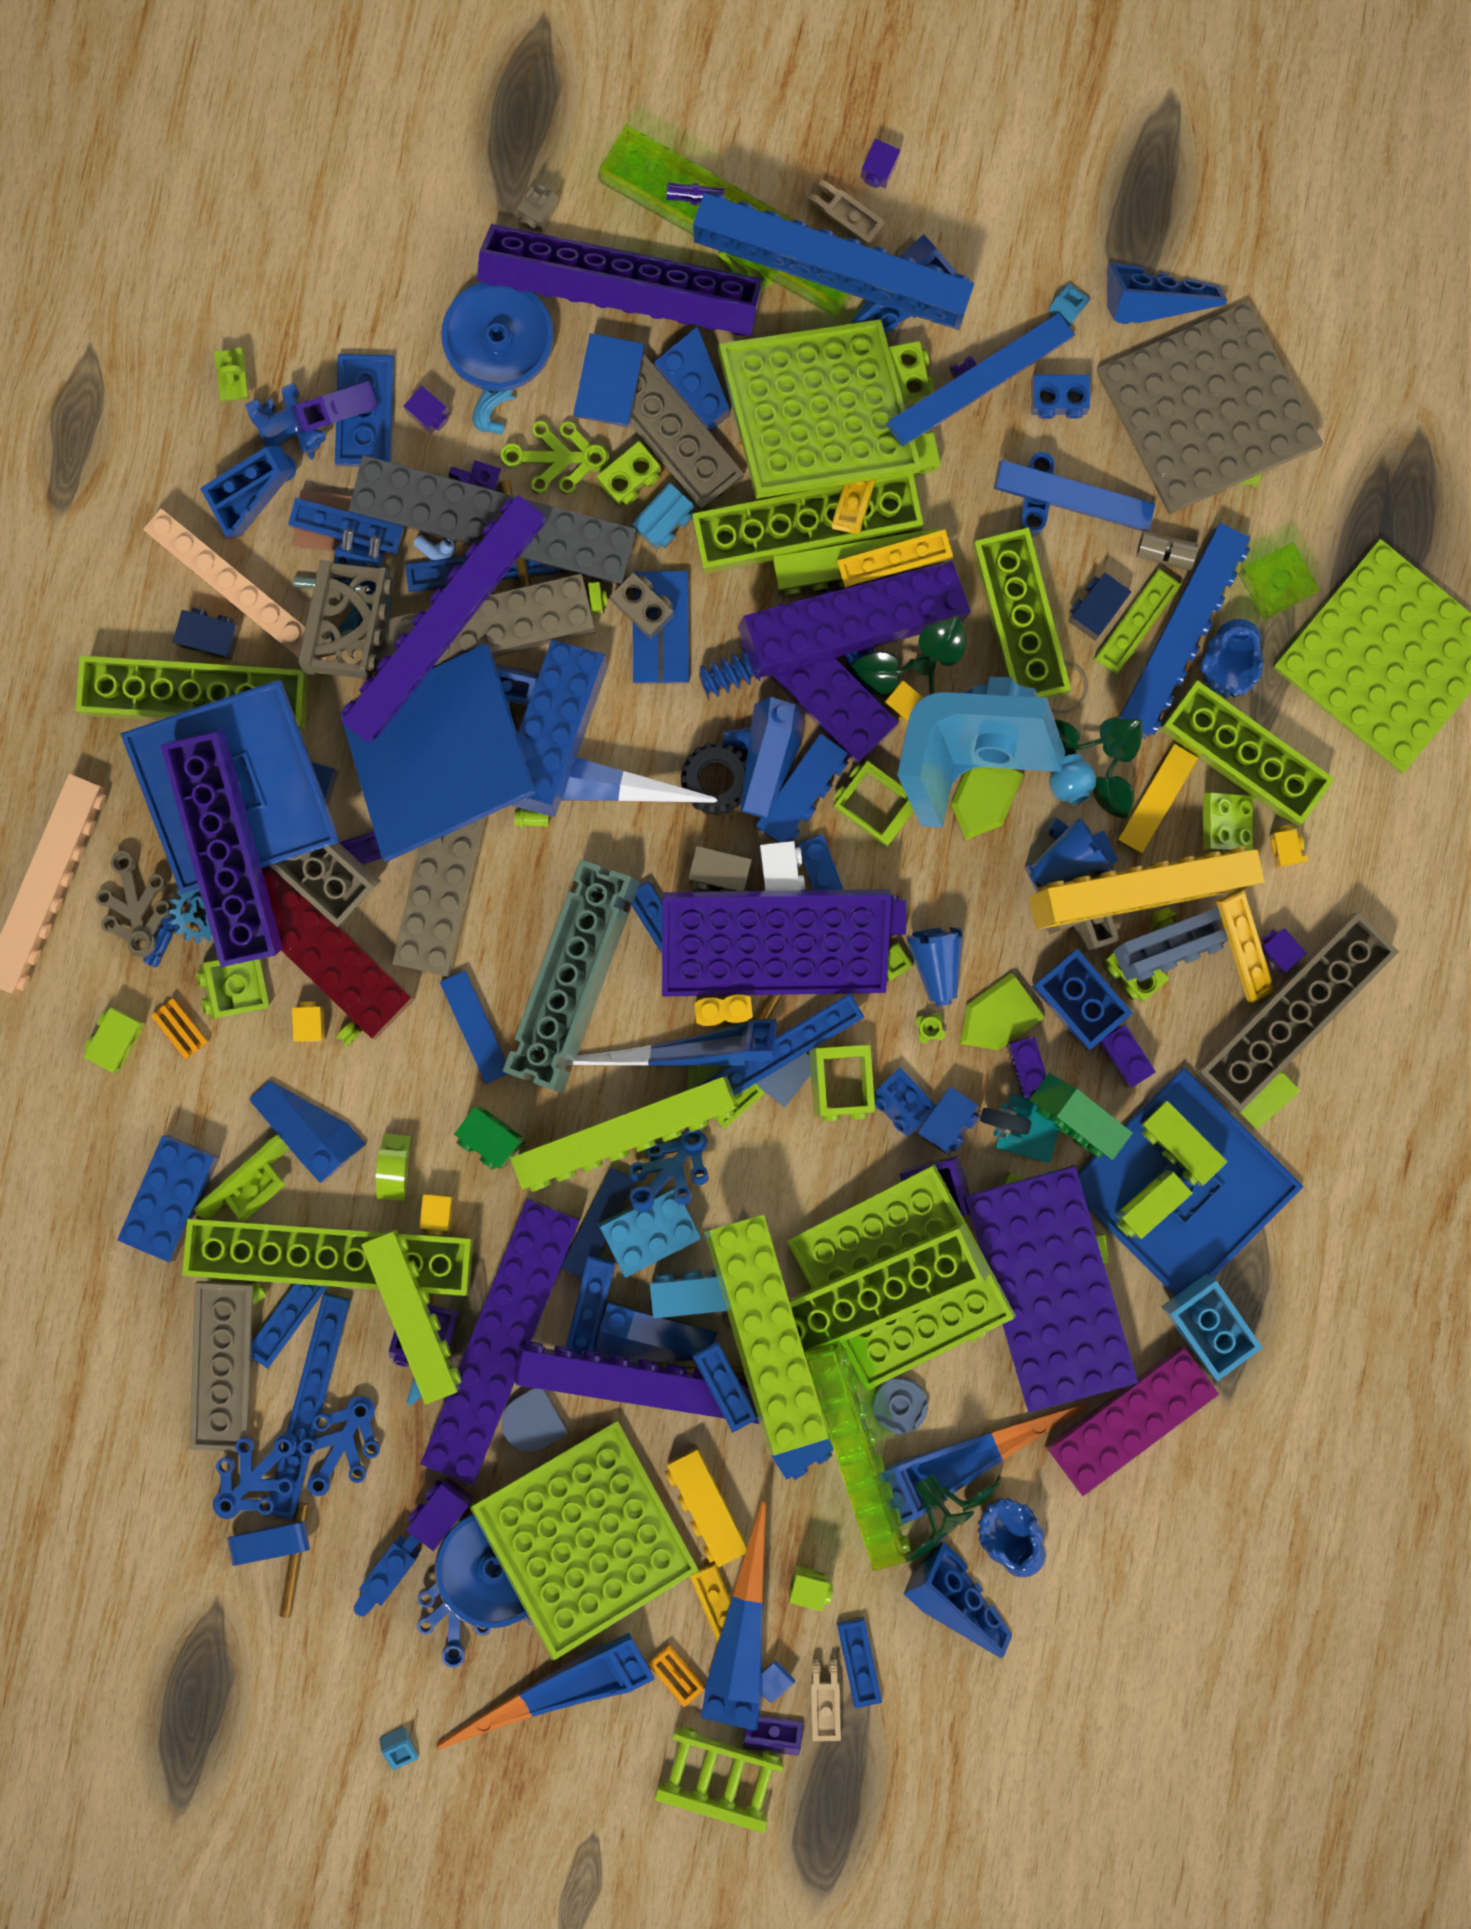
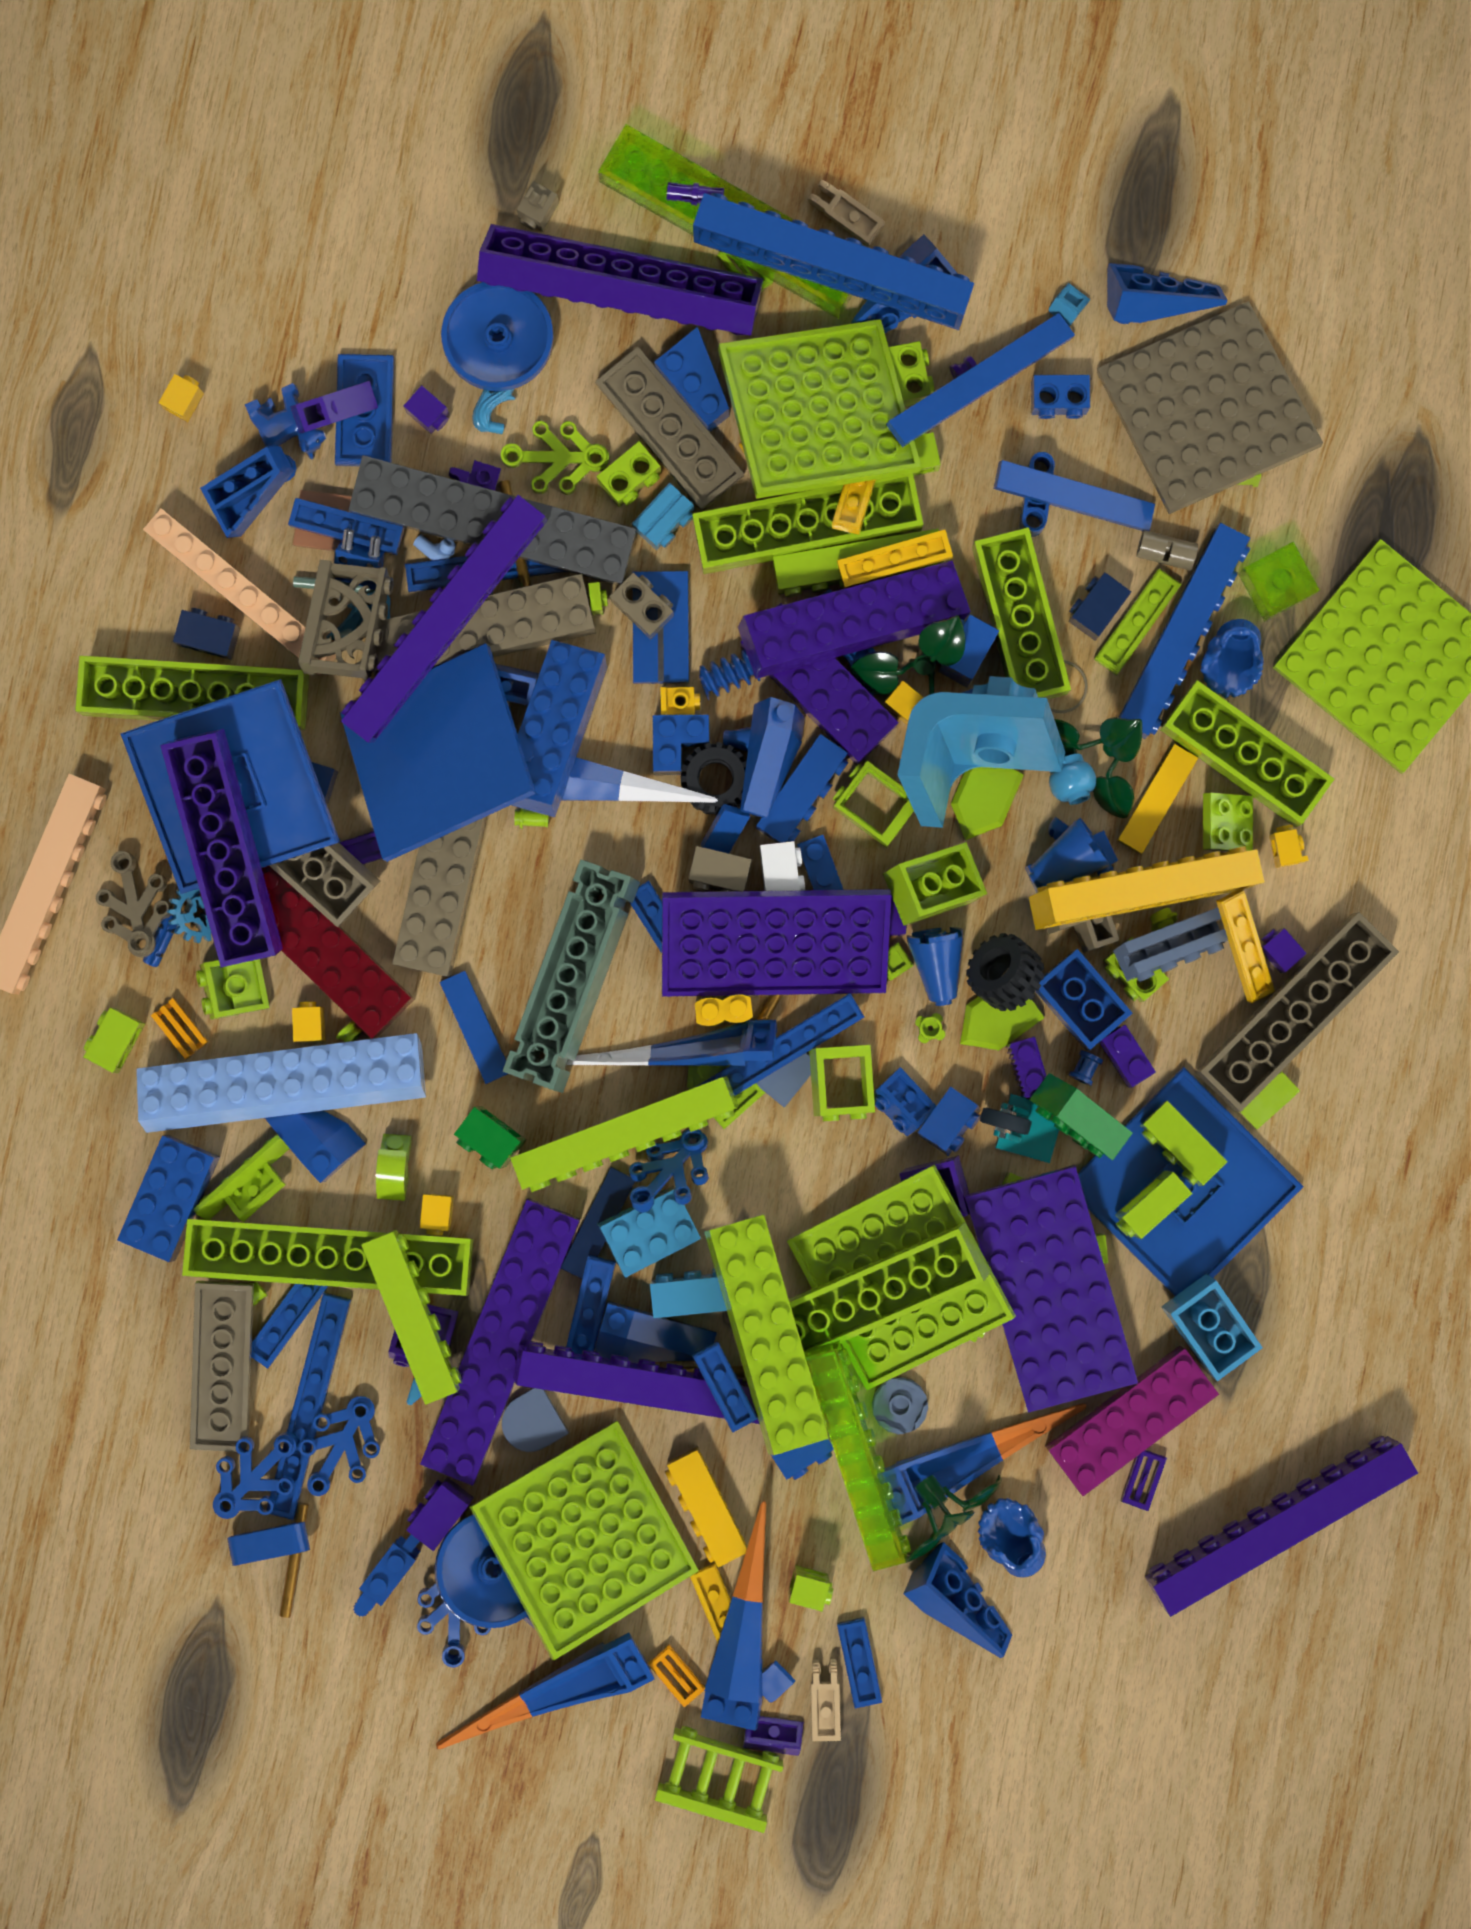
lime hips [214,347,249,402] -> none
dark azure slope [379,1727,419,1770] -> none
blue tile [573,333,645,427] -> none
dark purple brick [860,139,900,189] -> none
none -> light blue brick [136,1033,426,1133]
none -> yellow brick [158,374,204,422]
none -> blue brick [653,715,709,775]
none -> yellow brick [660,687,700,715]
none -> blue tile [701,804,750,854]
none -> lime brick [883,842,987,926]
none -> blue brick [937,615,1000,688]
none -> black tyre [966,933,1044,1011]
none -> blue bush [1069,1050,1103,1086]
none -> dark purple tile [1120,1450,1167,1511]
none -> dark purple brick [1145,1436,1418,1617]

